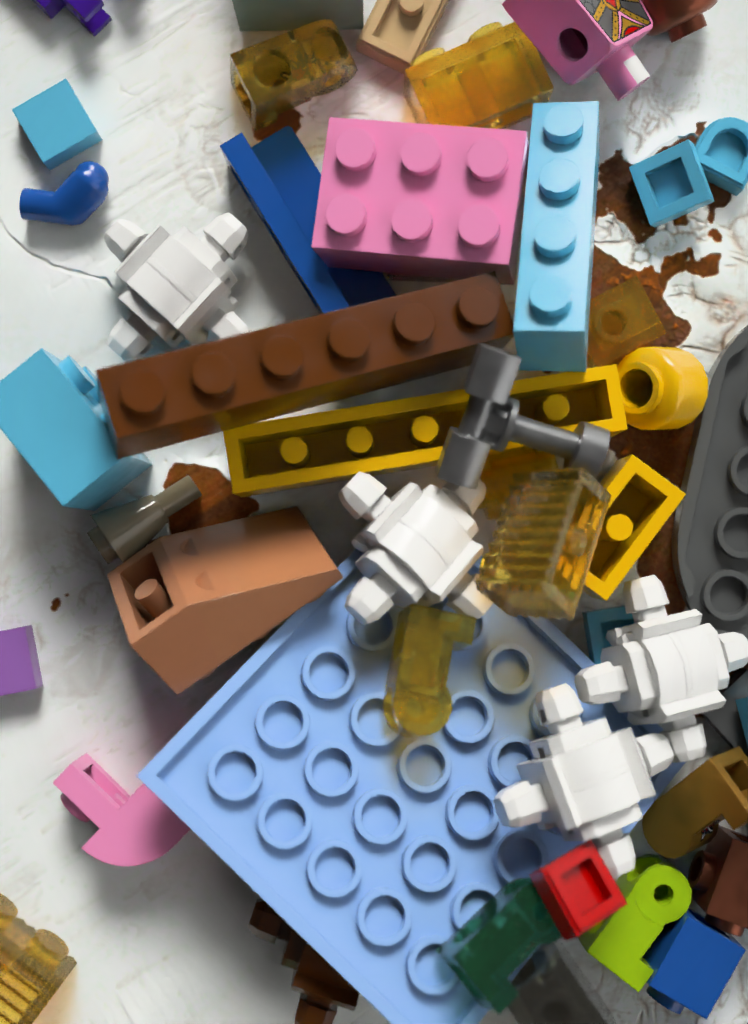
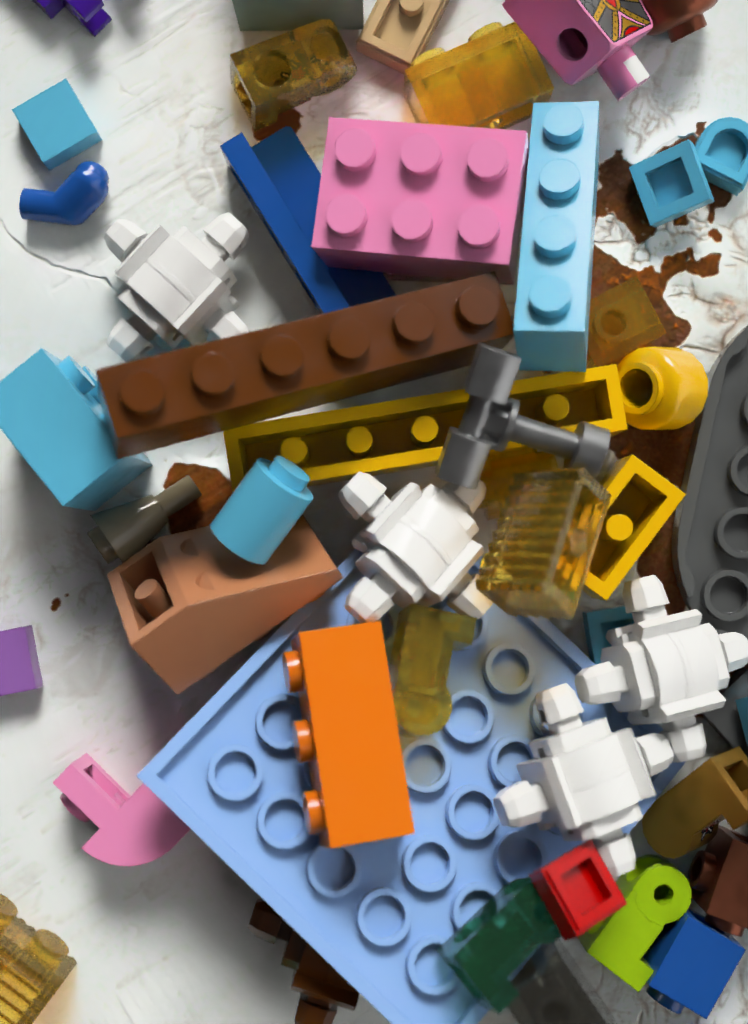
none -> medium azure brick [210,456,313,565]
none -> orange brick [282,621,415,849]

